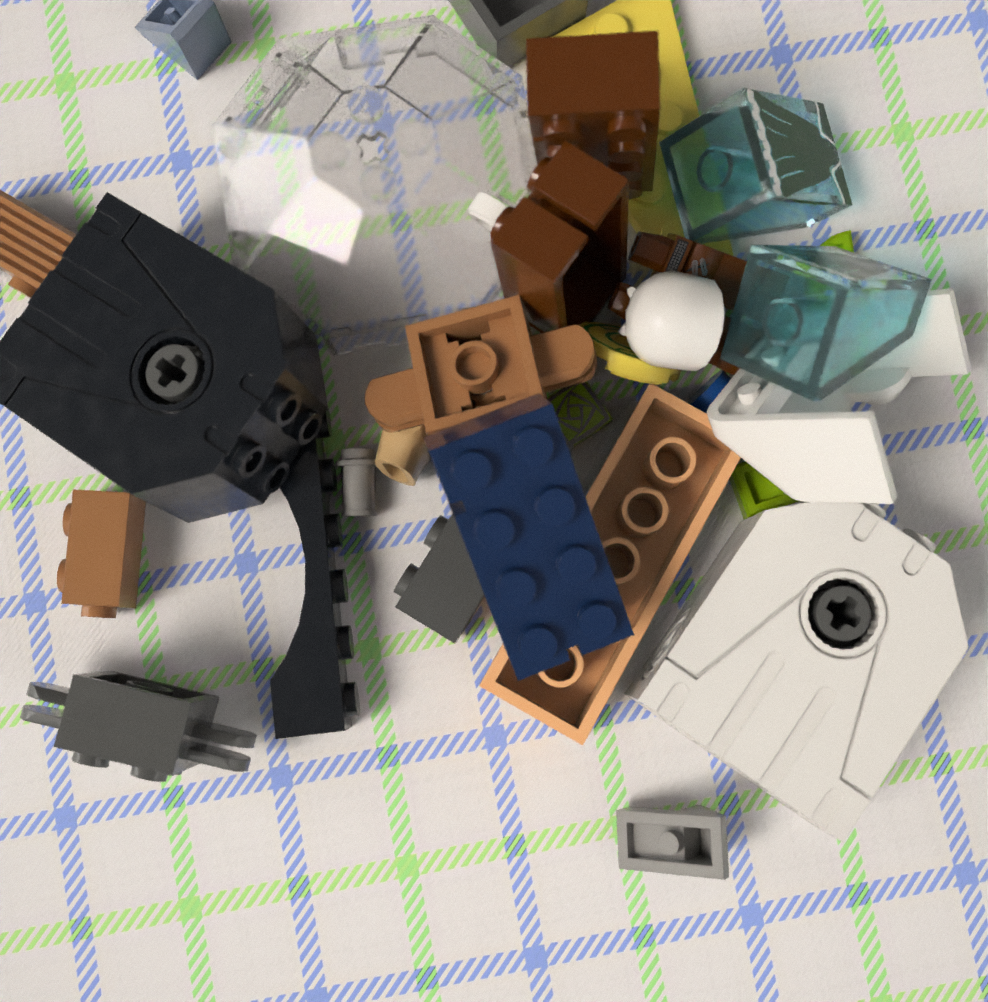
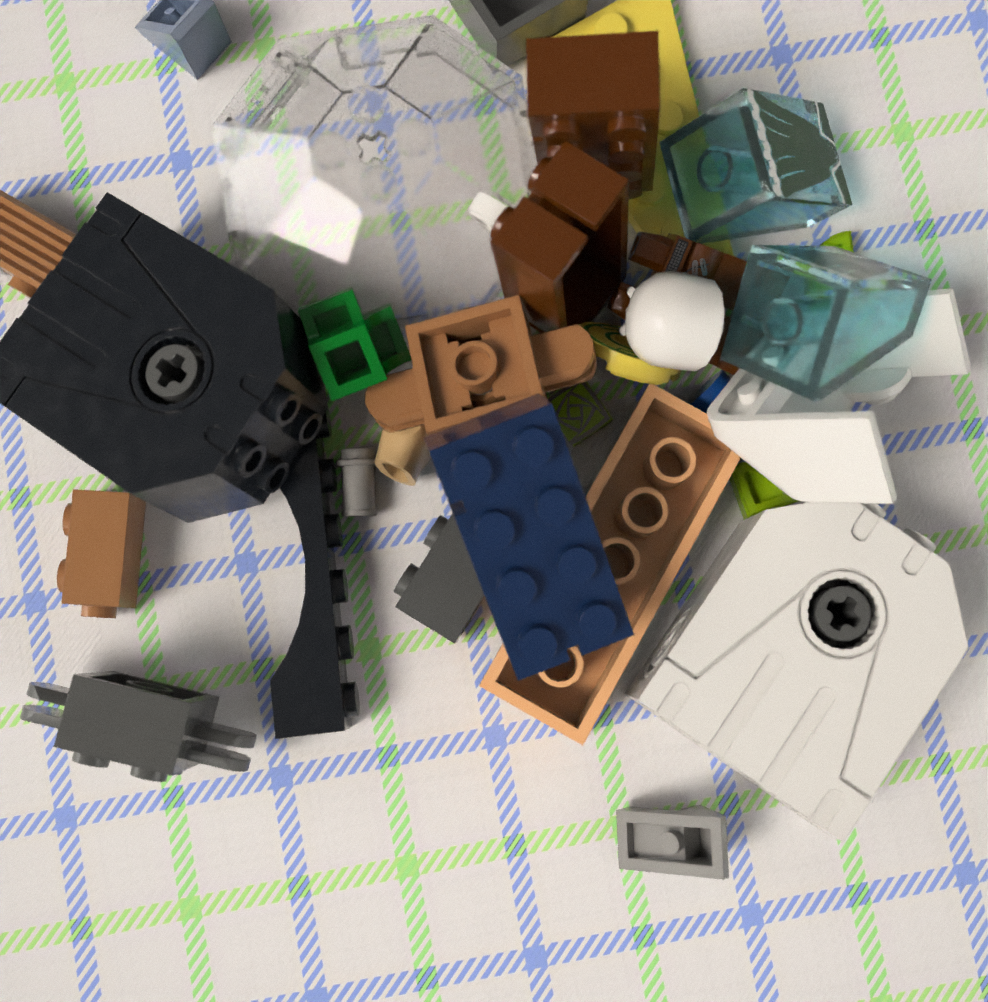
none -> green brick [298,287,411,401]

